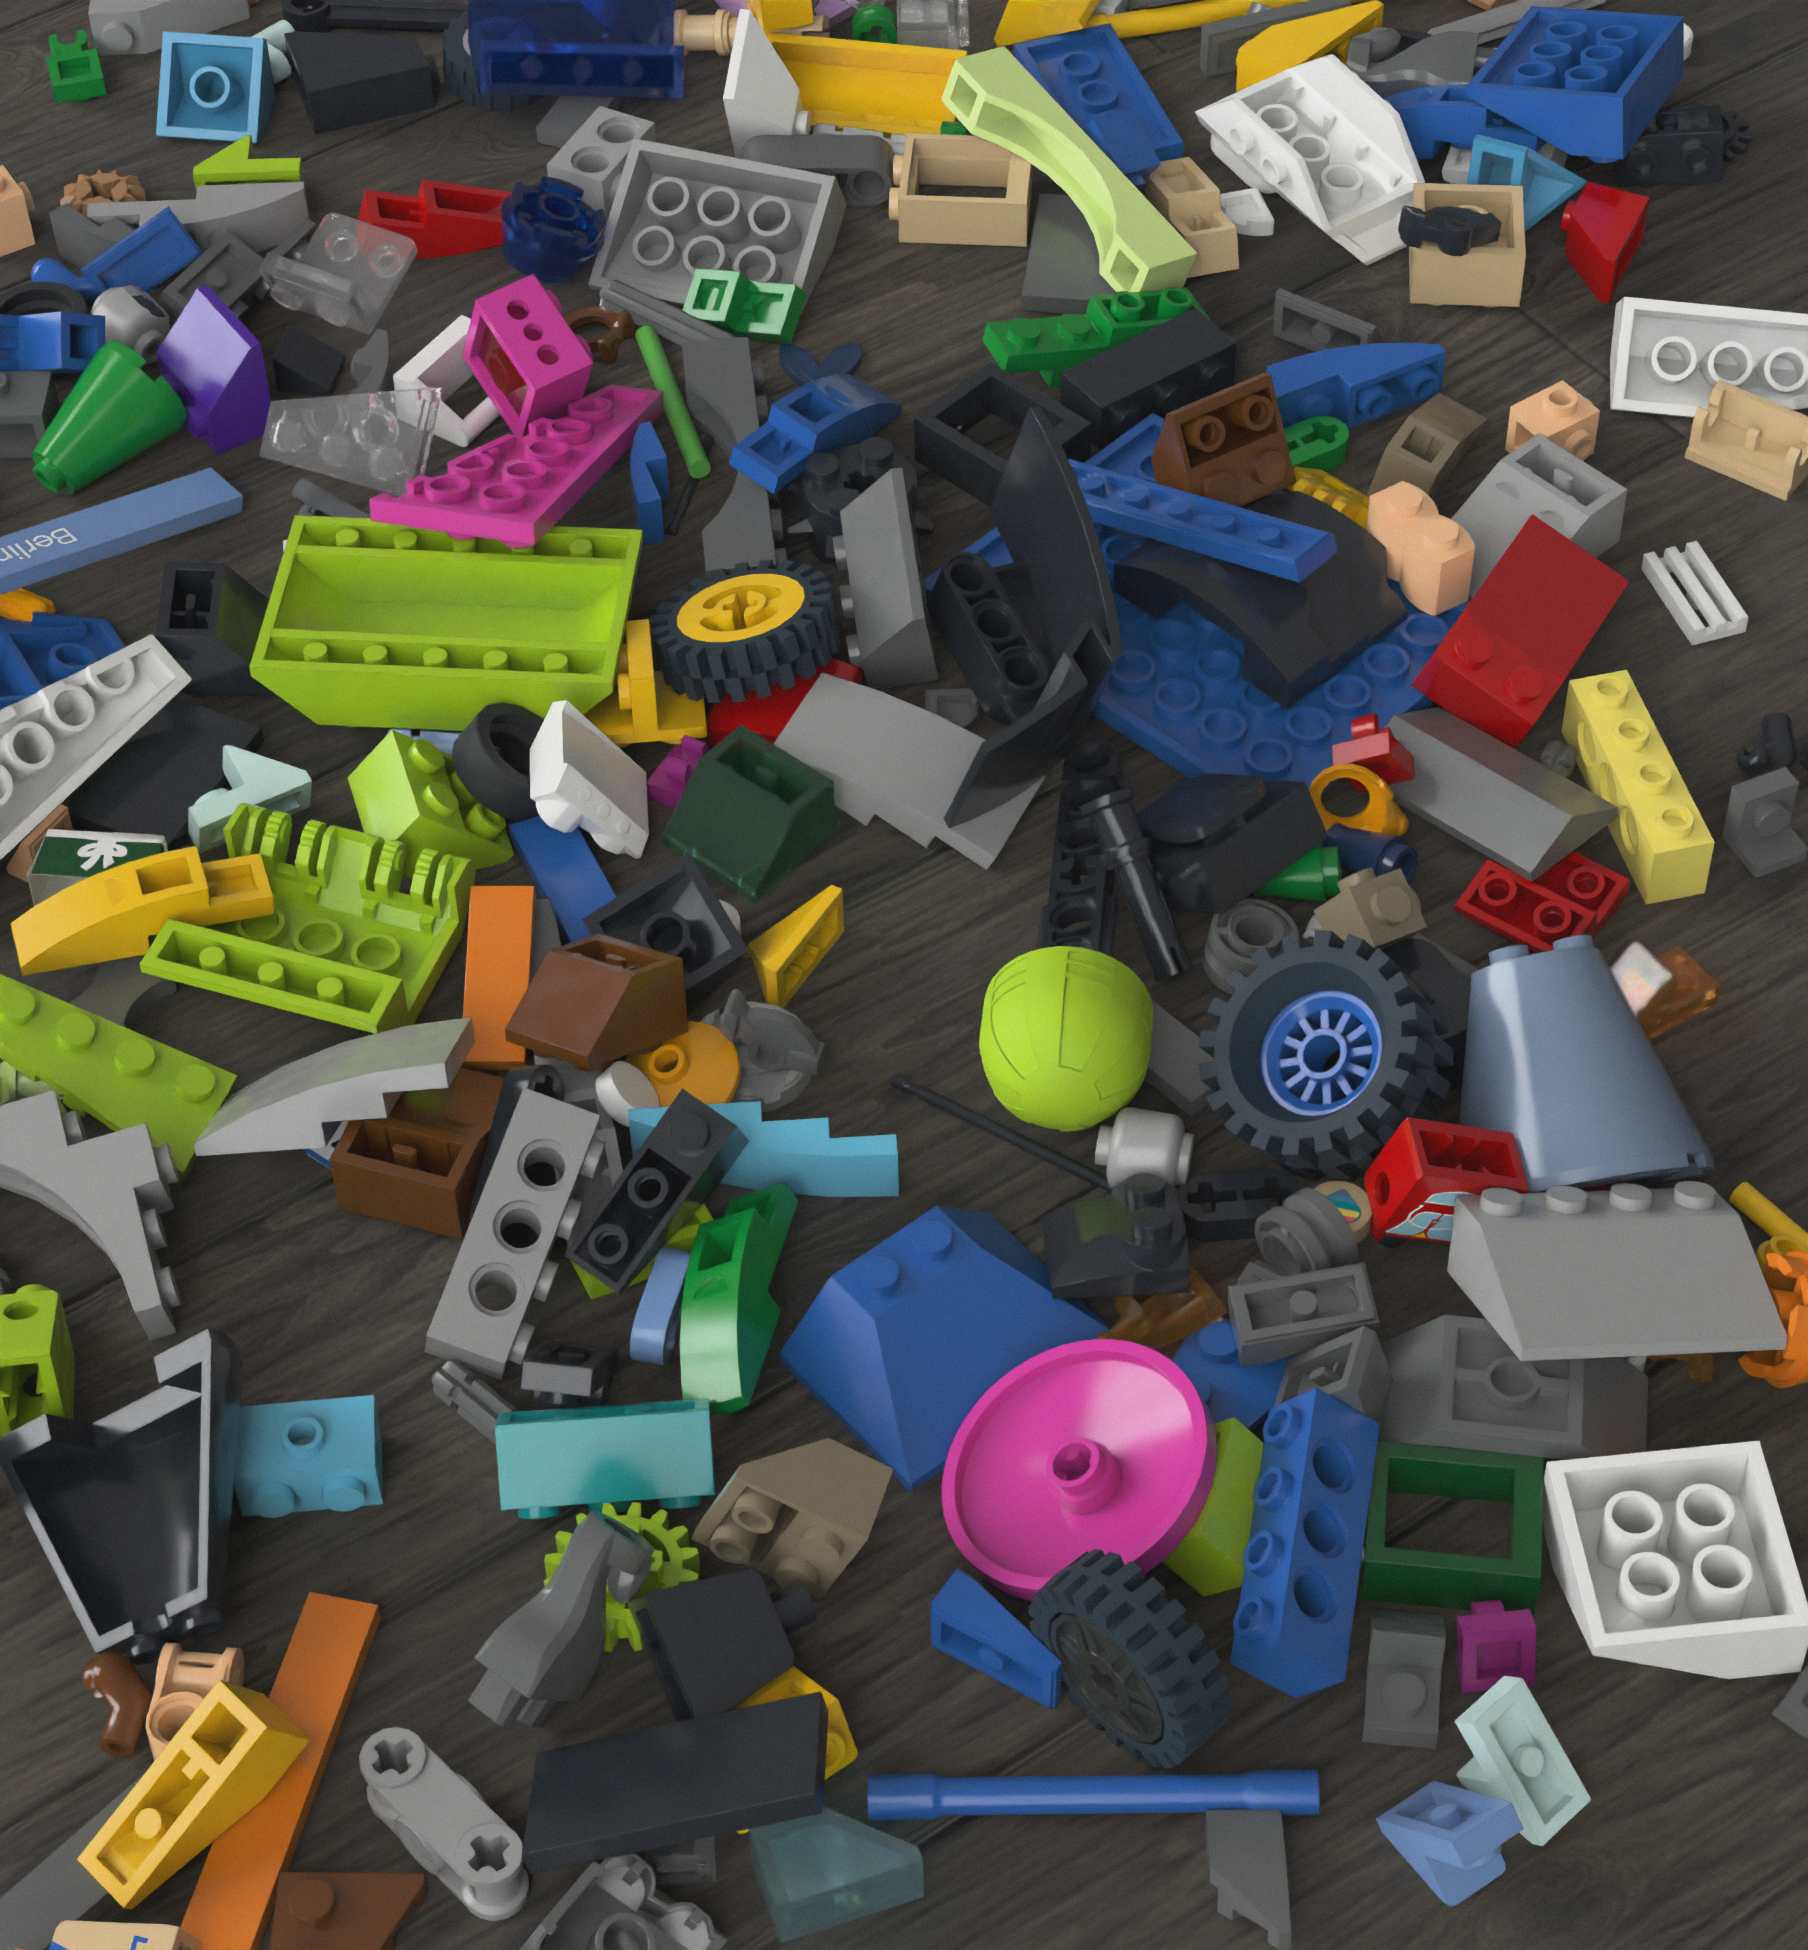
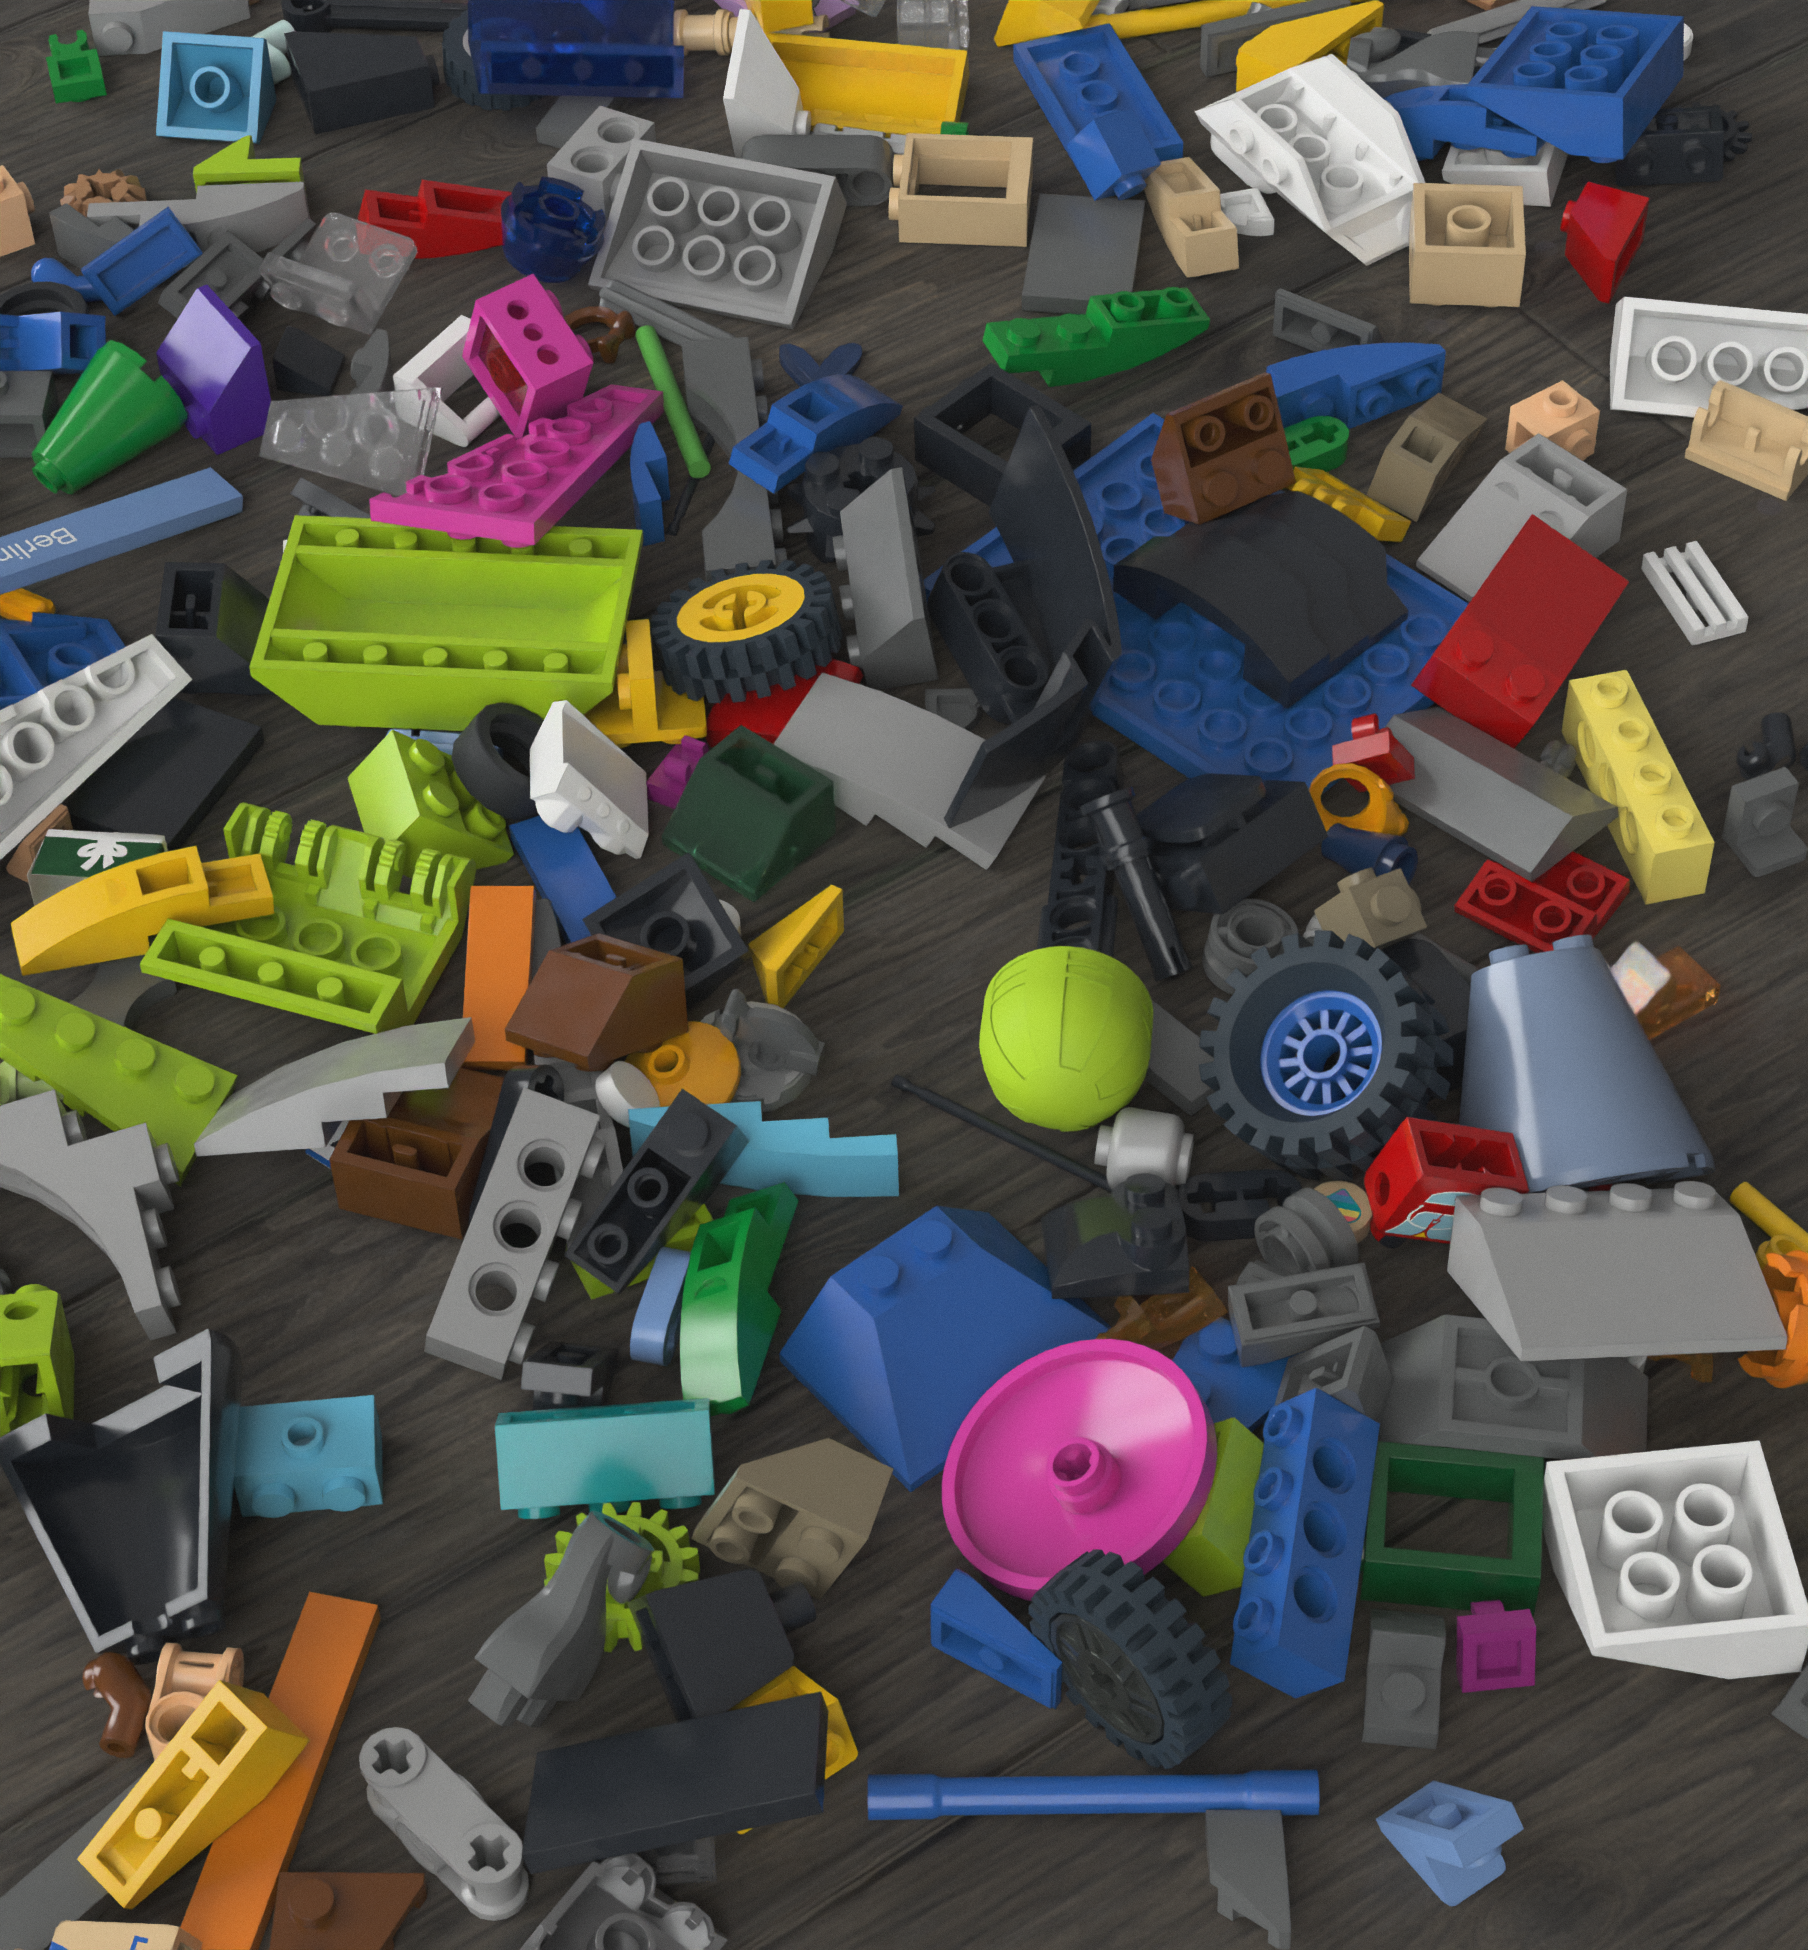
light grey head [91,285,172,364] -> none
light aqua slope [188,745,312,854] -> none
dark grey axle [431,1360,520,1444] -> none
green slope [682,268,807,344] -> none
clear light blue slope [749,1807,924,1944] -> none
green bush [852,4,897,44] -> none
yellowish green arch [941,46,1198,292] -> none
black brick [1061,308,1236,451] -> none
blue tile [1068,459,1337,583] -> none
green cone [1253,841,1343,903] -> none
light nougat brick [1366,481,1475,616] -> none
black piece [1398,205,1502,256] -> none
light aqua slope [1455,1676,1591,1846] -> none
dark azure slope [1467,134,1588,232] -> none

